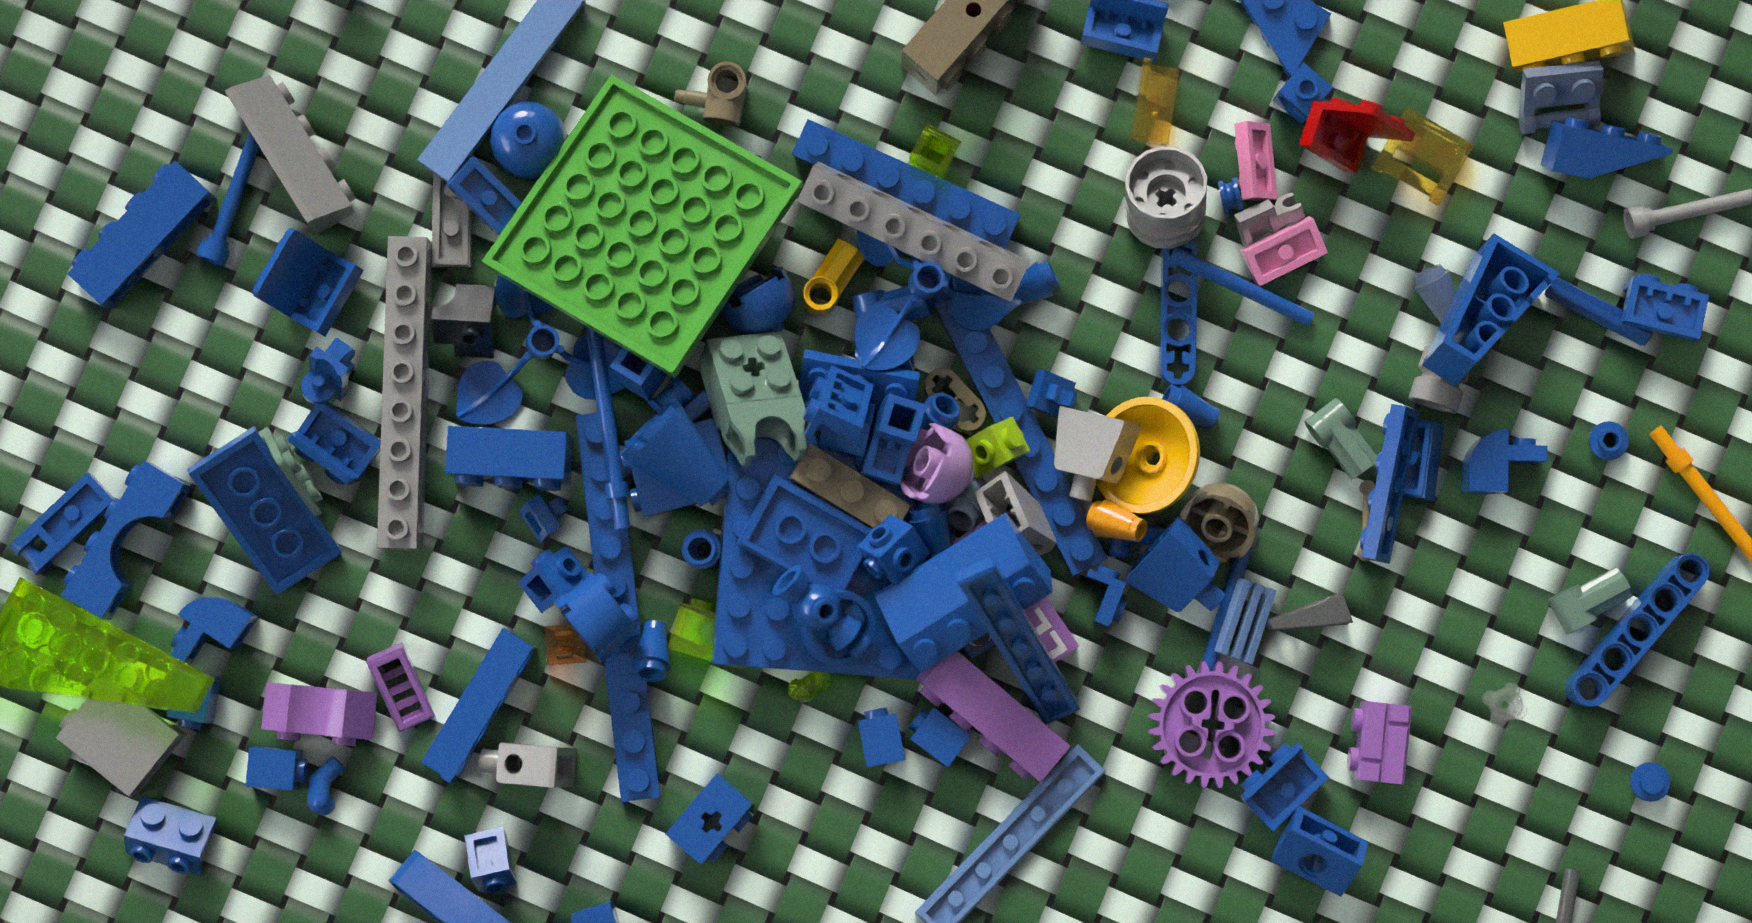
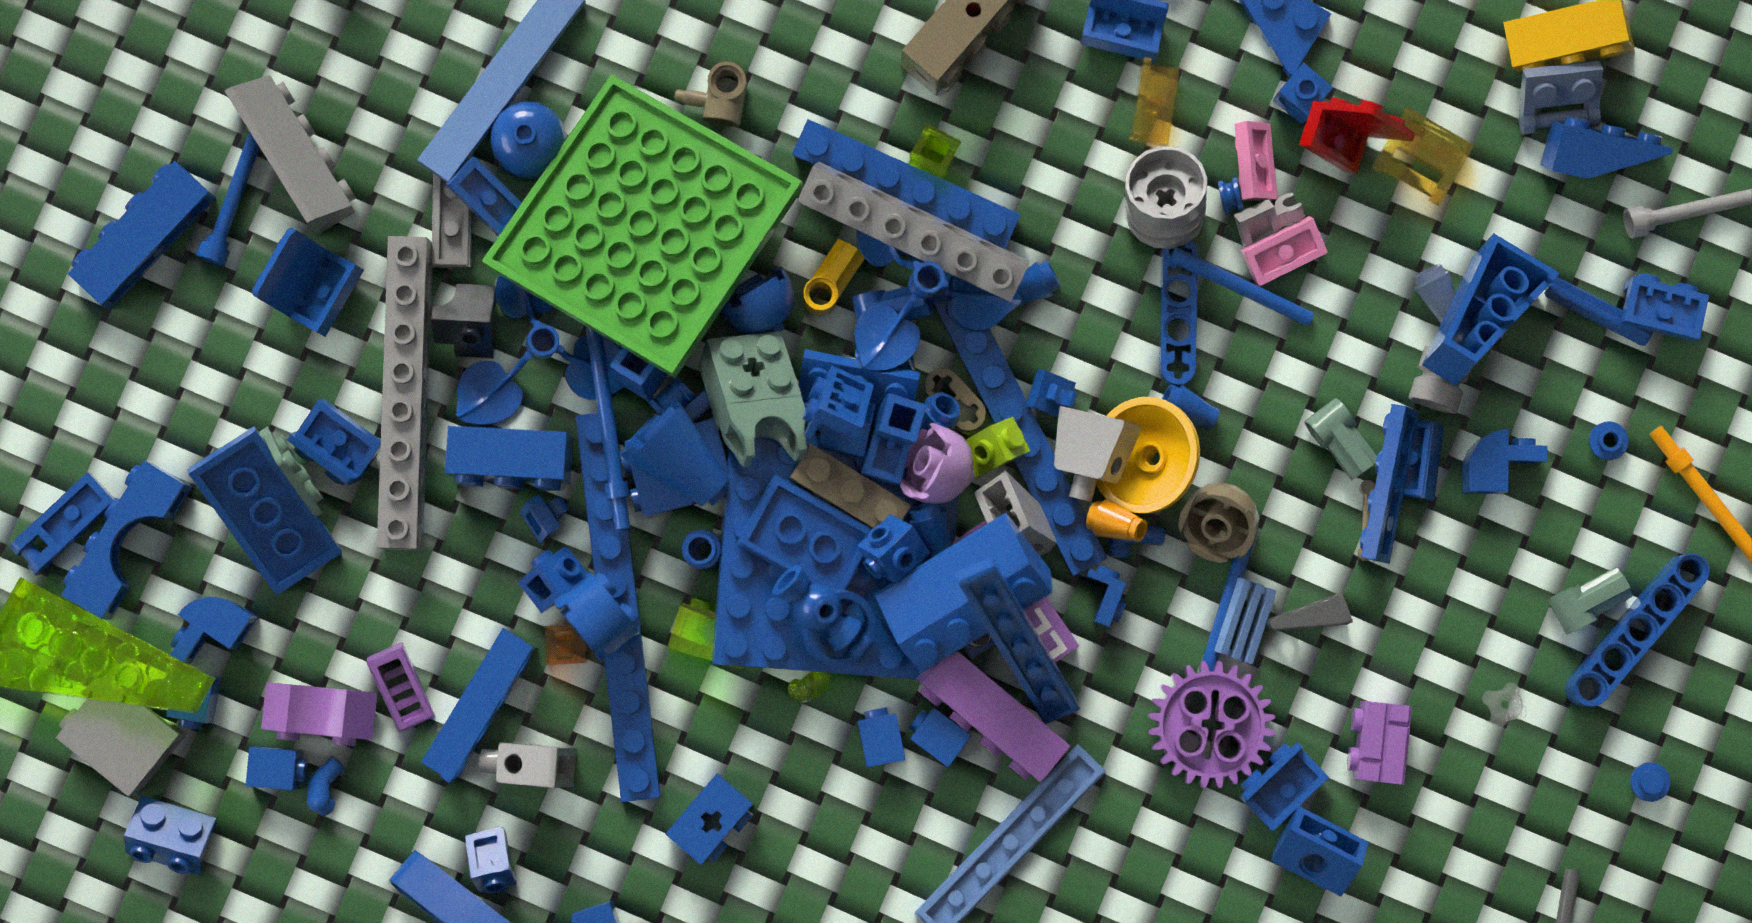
blue hips [301,338,355,405] -> none
blue cone [632,620,671,682] -> none
sand blue cone [945,475,987,531] -> none
blue torso [1125,516,1225,612] -> none

